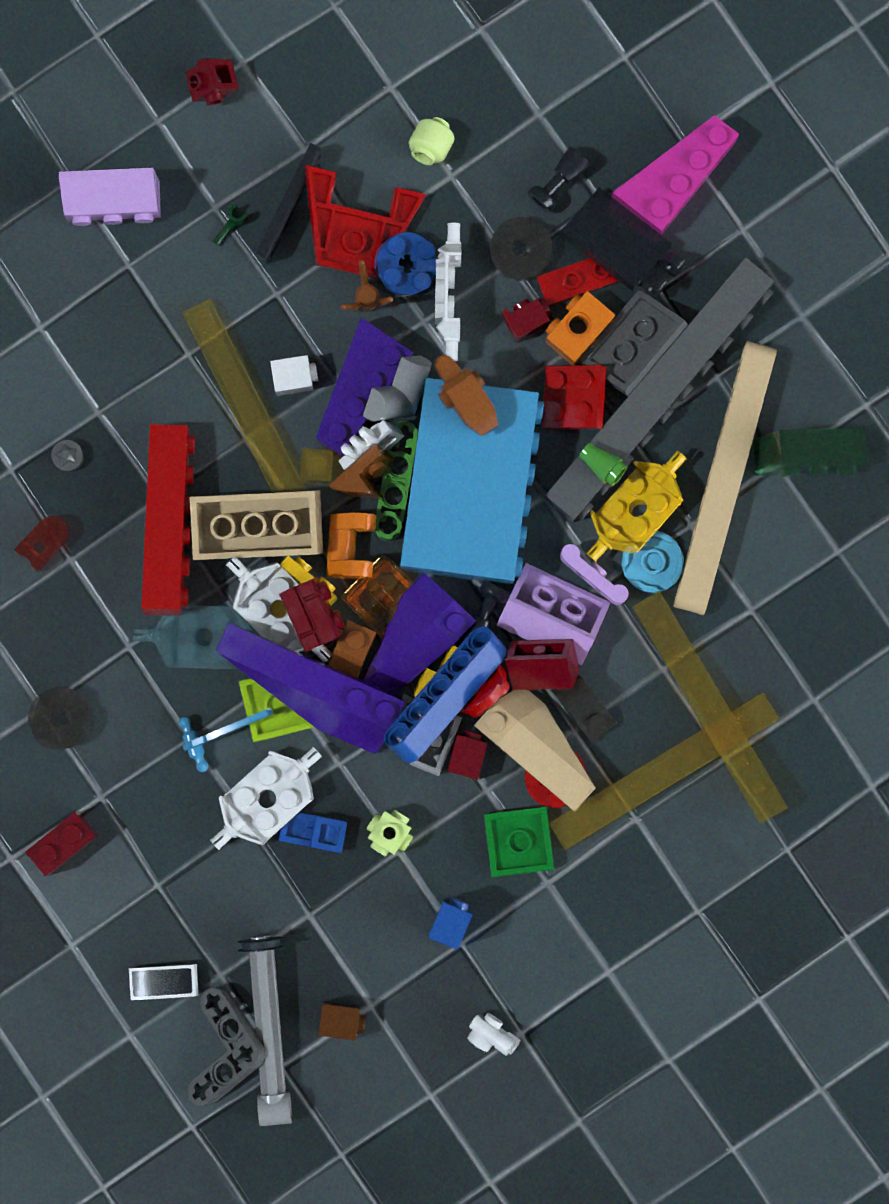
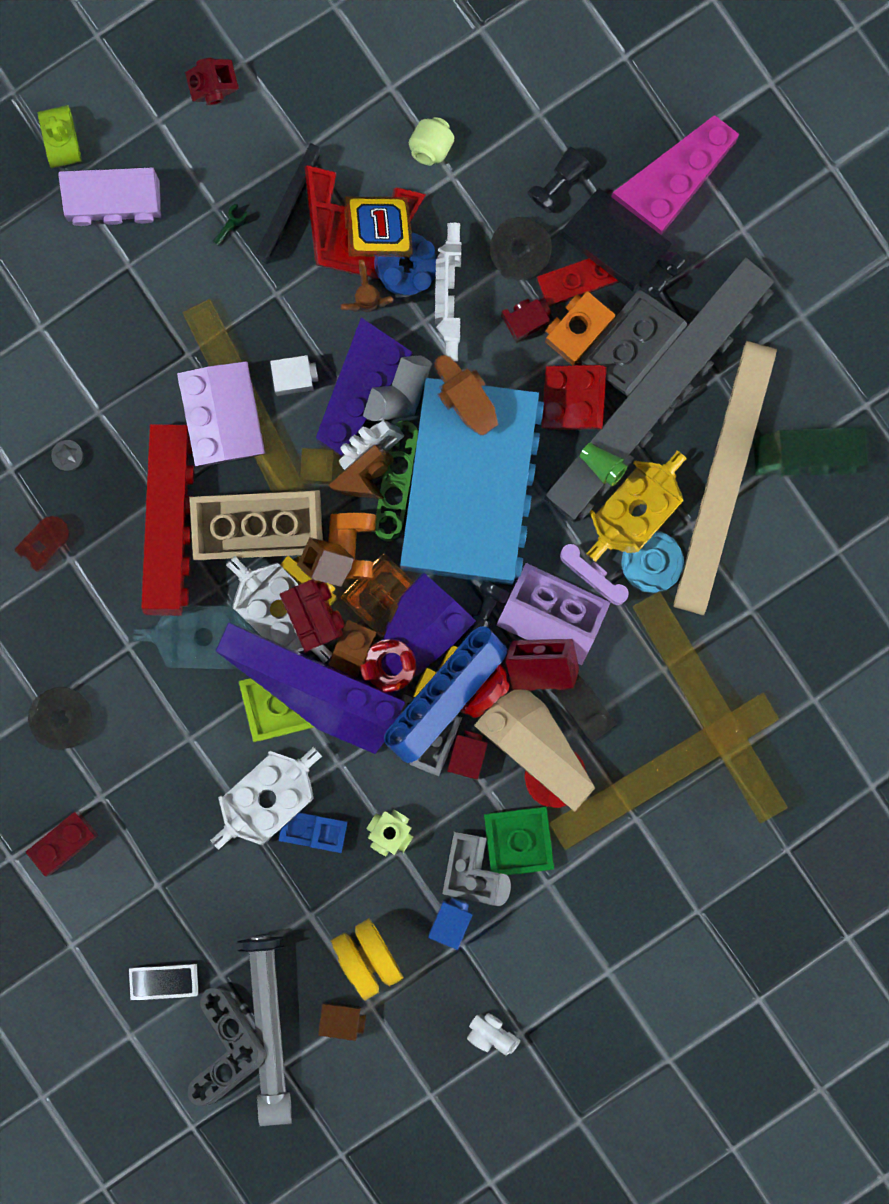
dark azure piece [179,708,273,772] -> none
none -> lime beam [38,105,82,169]
none -> lavender slope [177,362,265,466]
none -> brick [297,537,354,587]
none -> yellow wheel [331,918,403,1001]
none -> slope [344,196,413,257]
none -> red piece [361,639,416,692]
none -> light grey brick [442,832,511,906]

